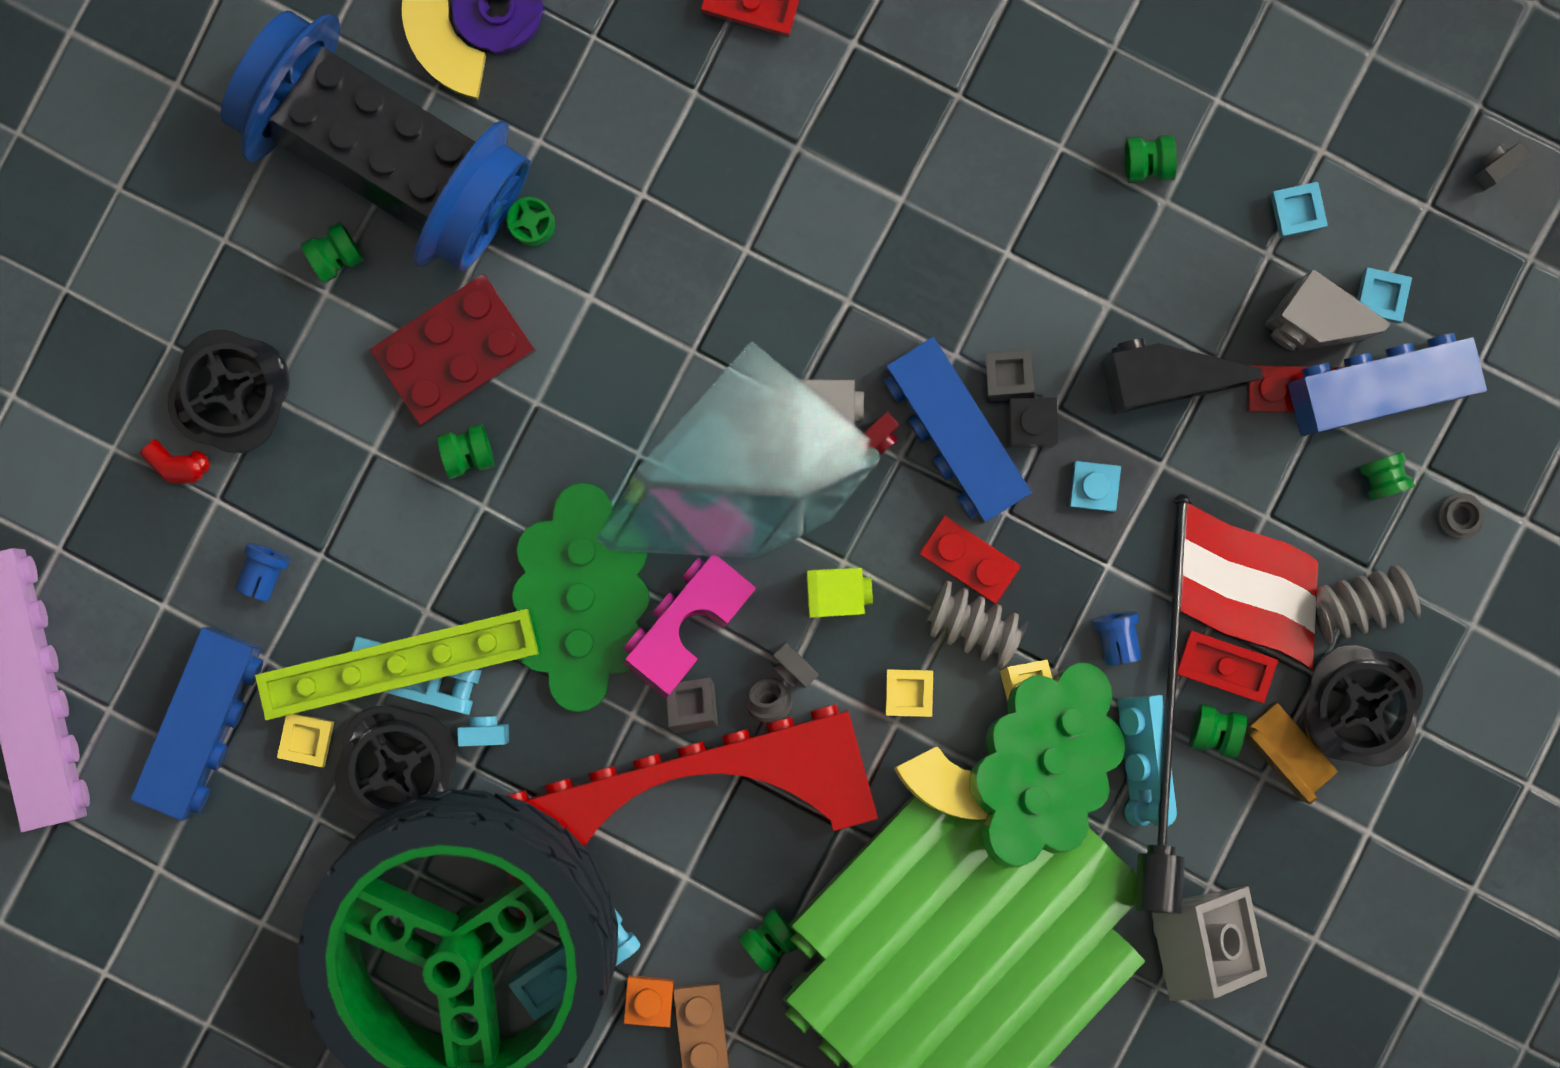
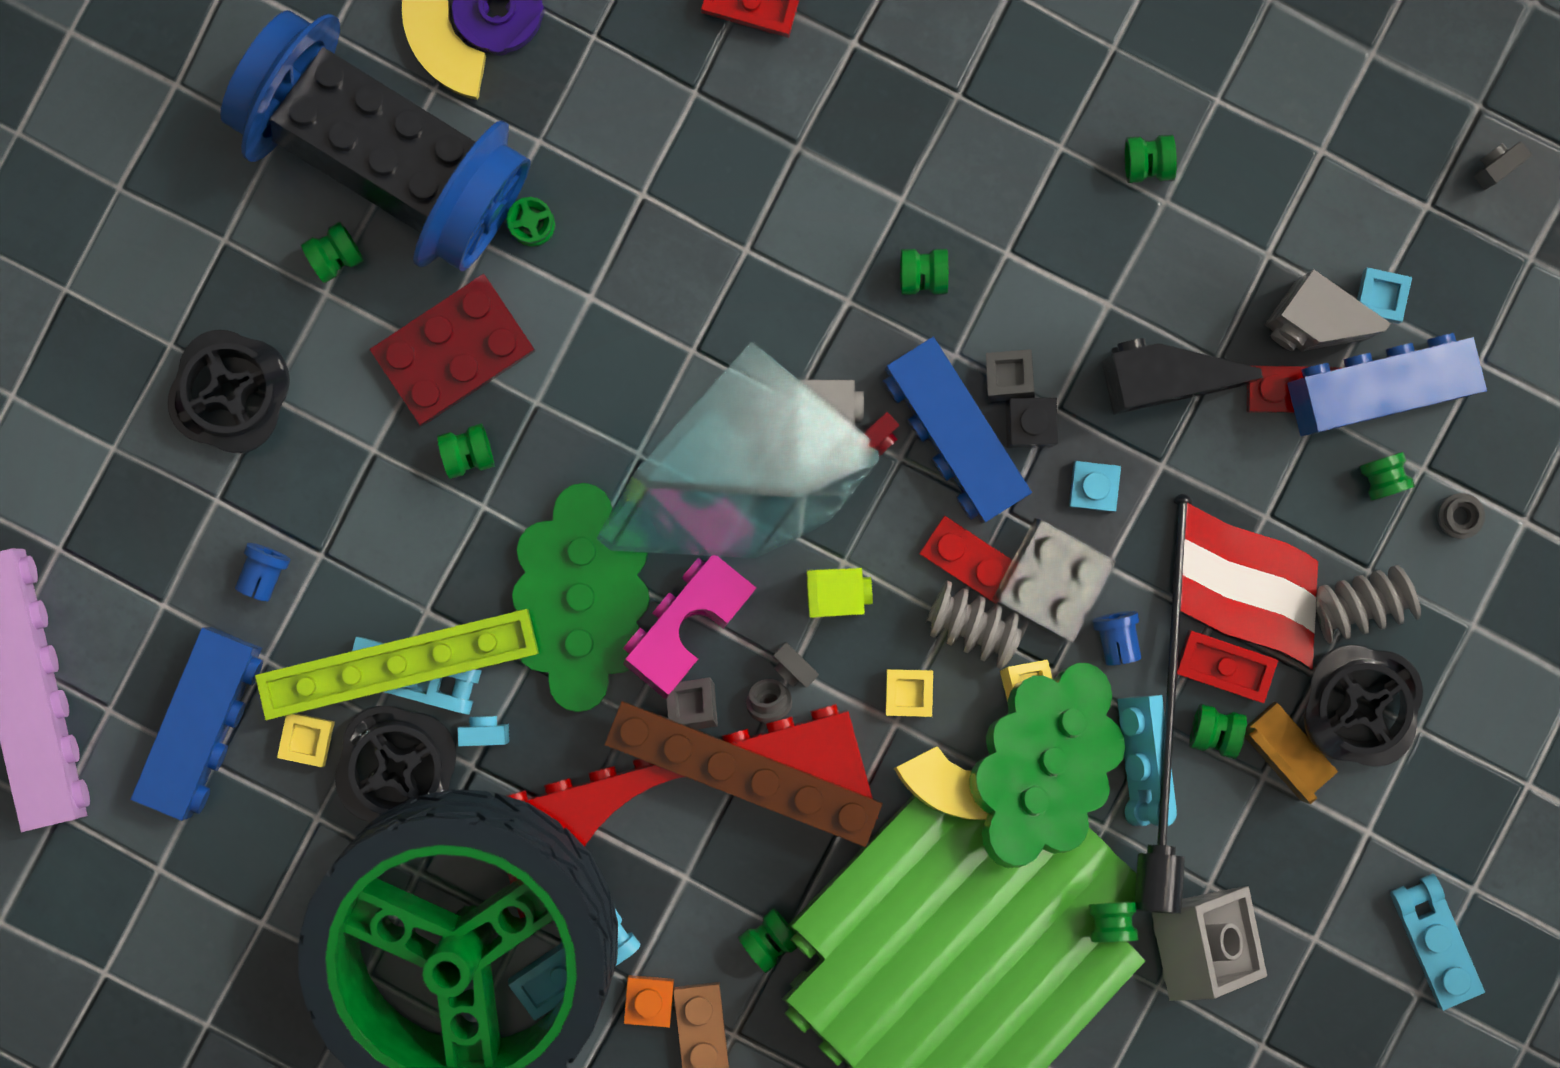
red arm [140,439,210,484] -> none
medium azure plate [1270,182,1328,238] -> none
none -> reddish brown plate [605,701,883,847]
none -> green wheel [900,249,949,295]
none -> clear smoke plate [992,518,1116,643]
none -> green wheel [1089,902,1138,942]
none -> medium azure plate [1390,873,1485,1011]

